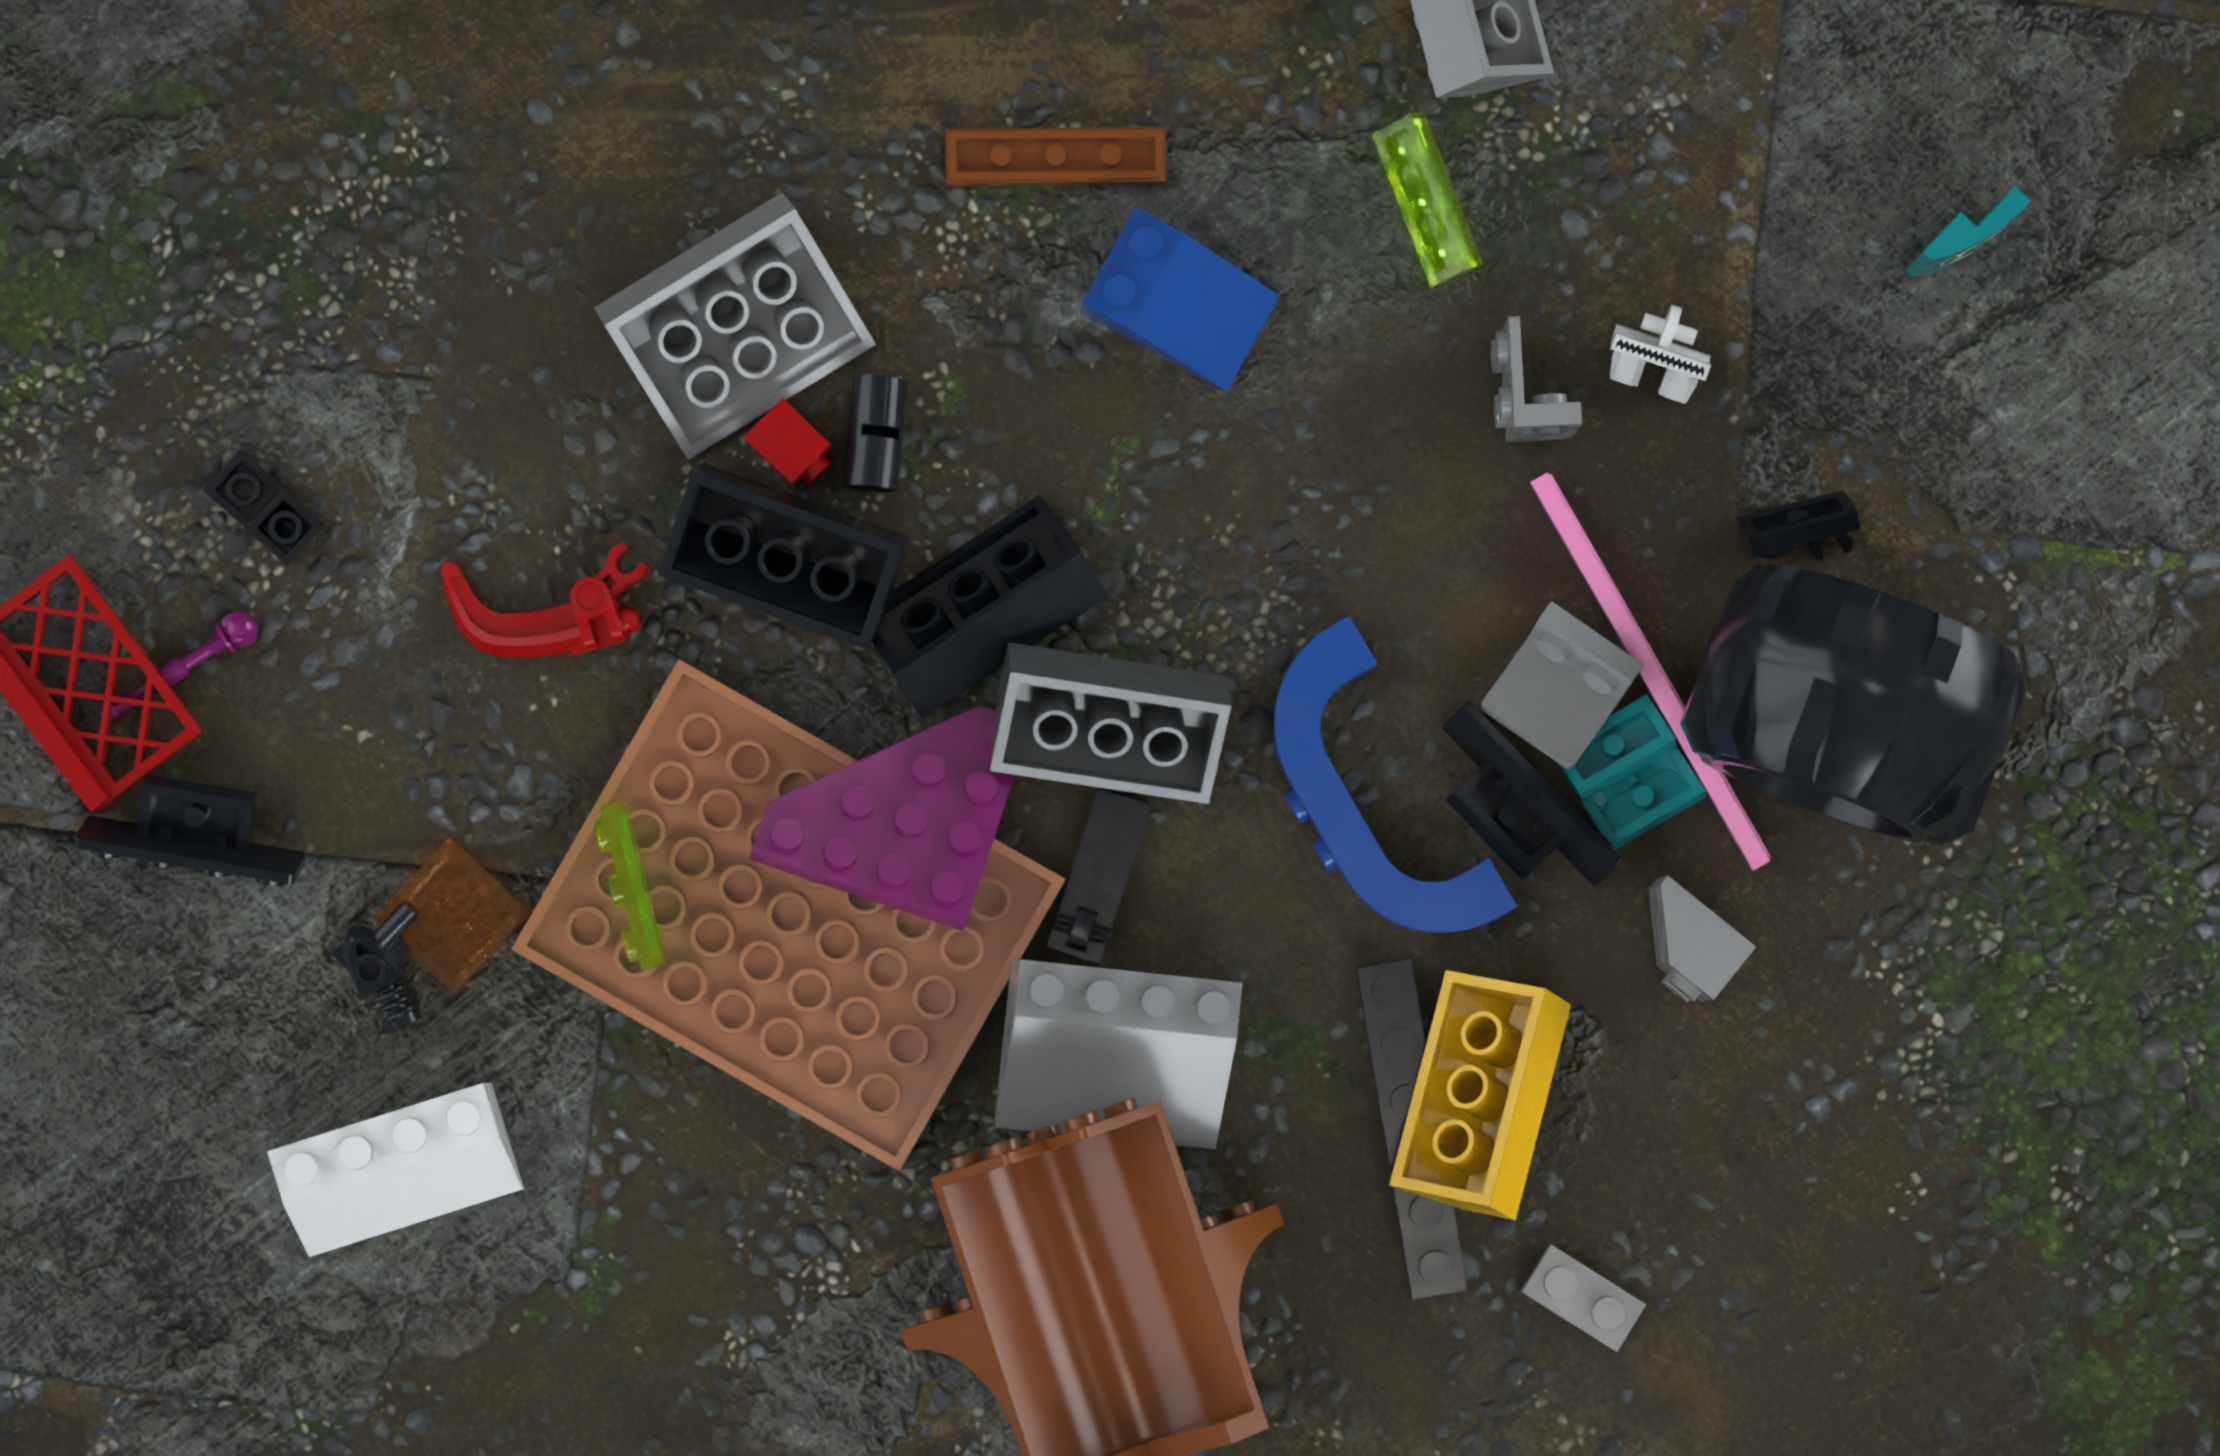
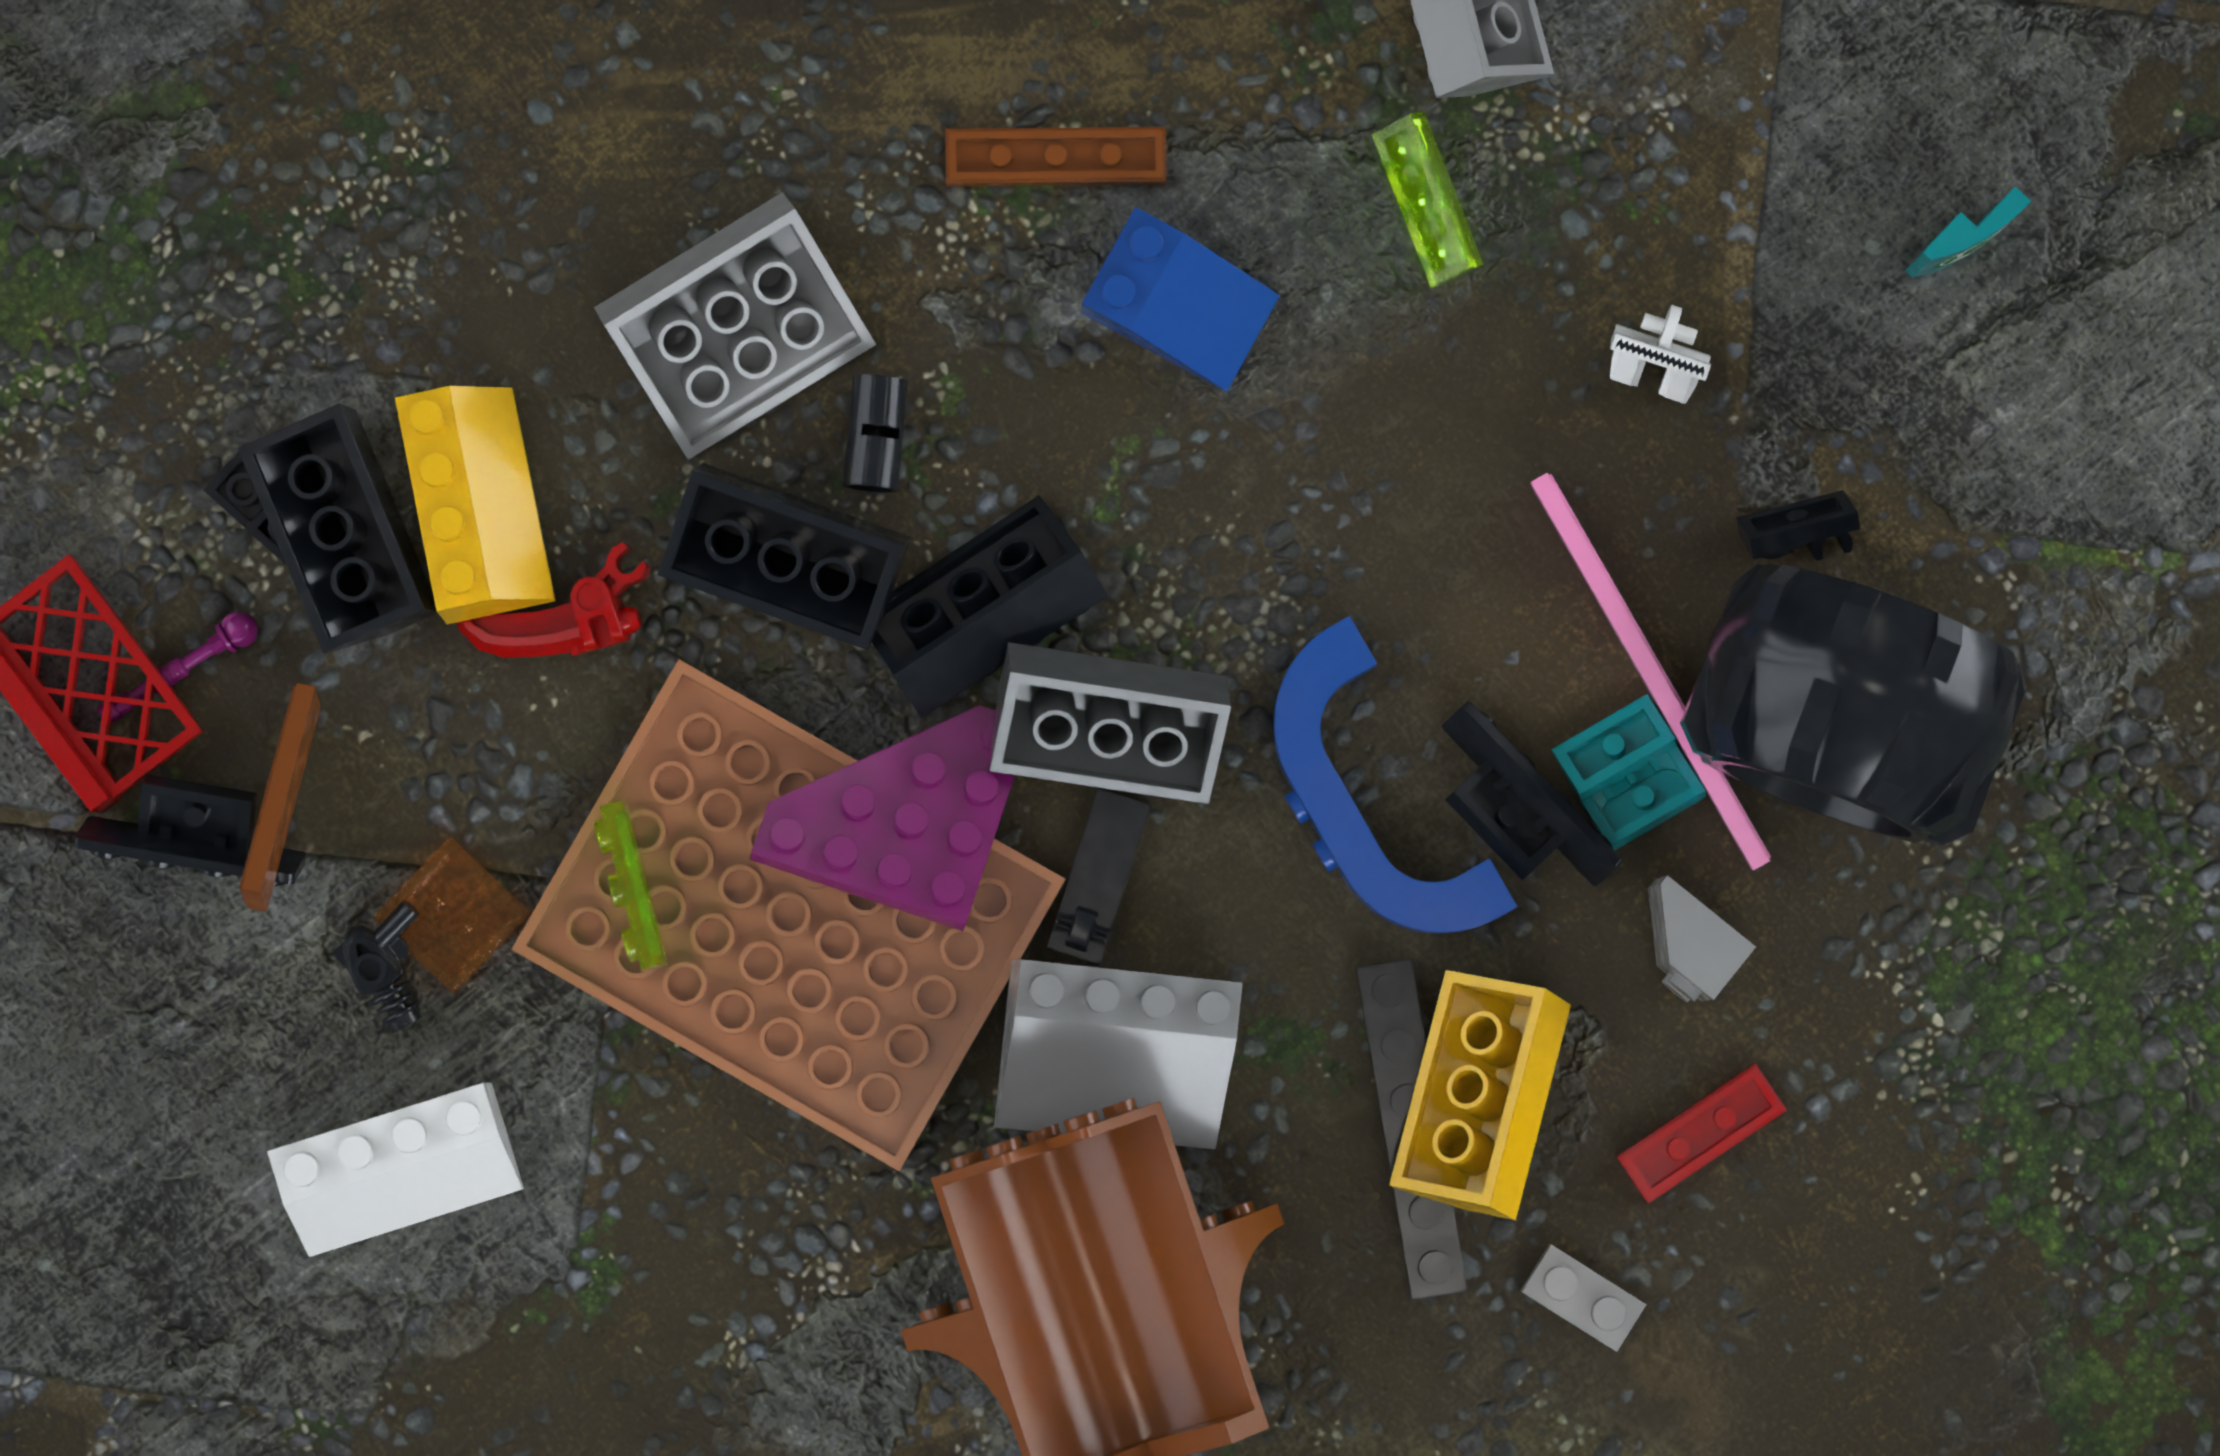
red brick [744,398,833,490] -> none
light grey bracket [1480,601,1644,769] -> none
light grey bracket [1491,316,1582,442] -> none
none -> black slope [238,403,438,654]
none -> dark orange tile [239,683,321,912]
none -> yellow slope [395,386,556,625]
none -> red tile [1615,1064,1787,1204]

